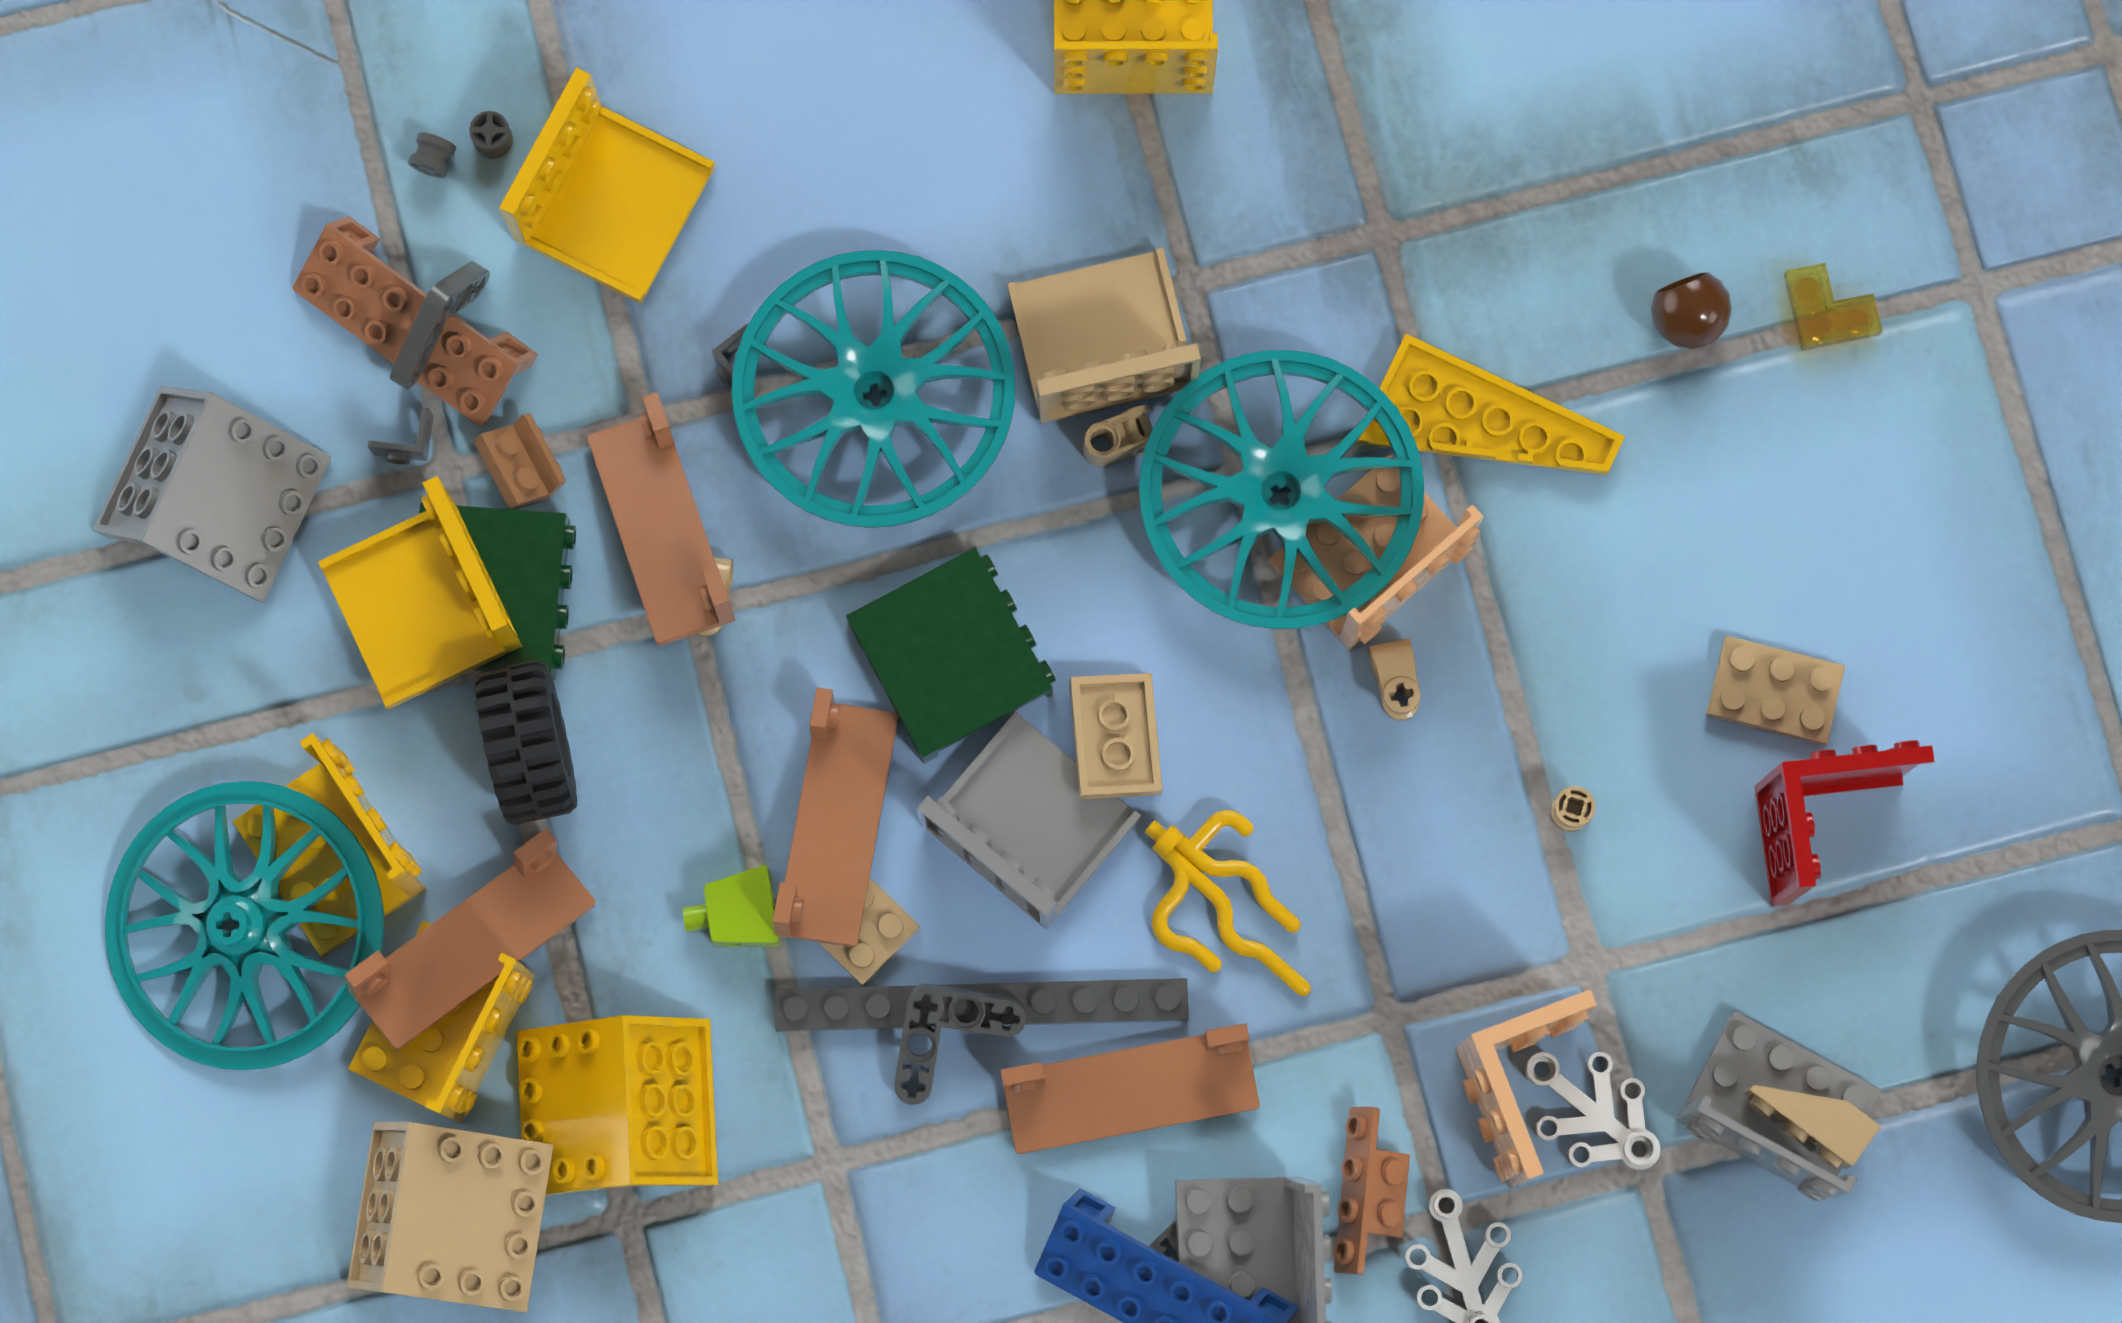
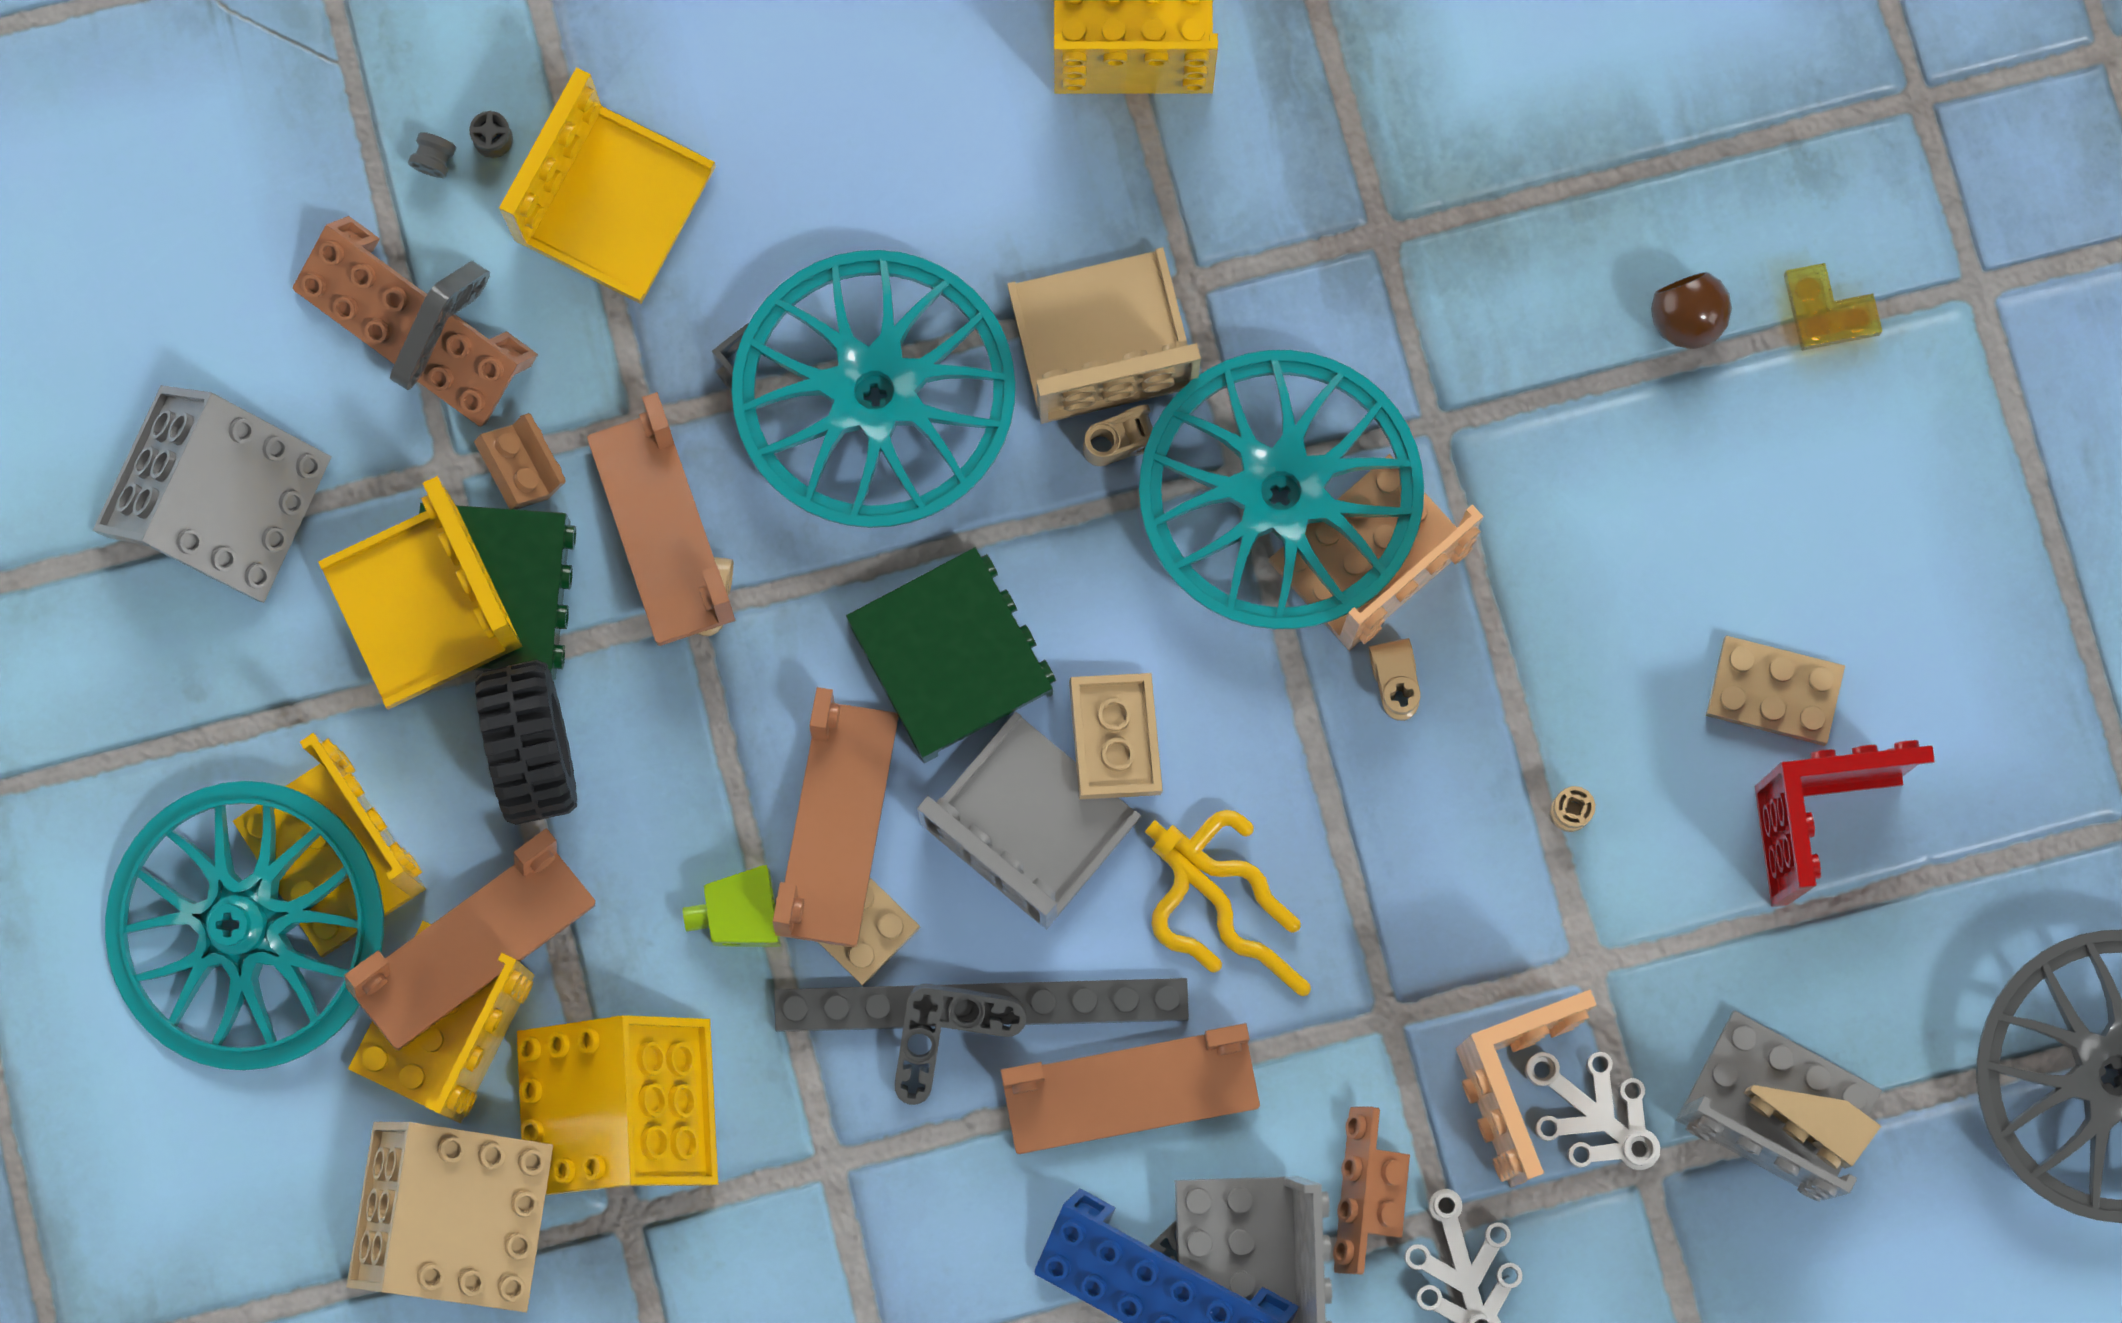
dark grey bracket [368,407,433,465] -> none
yellow wing [1355,334,1625,475] -> none

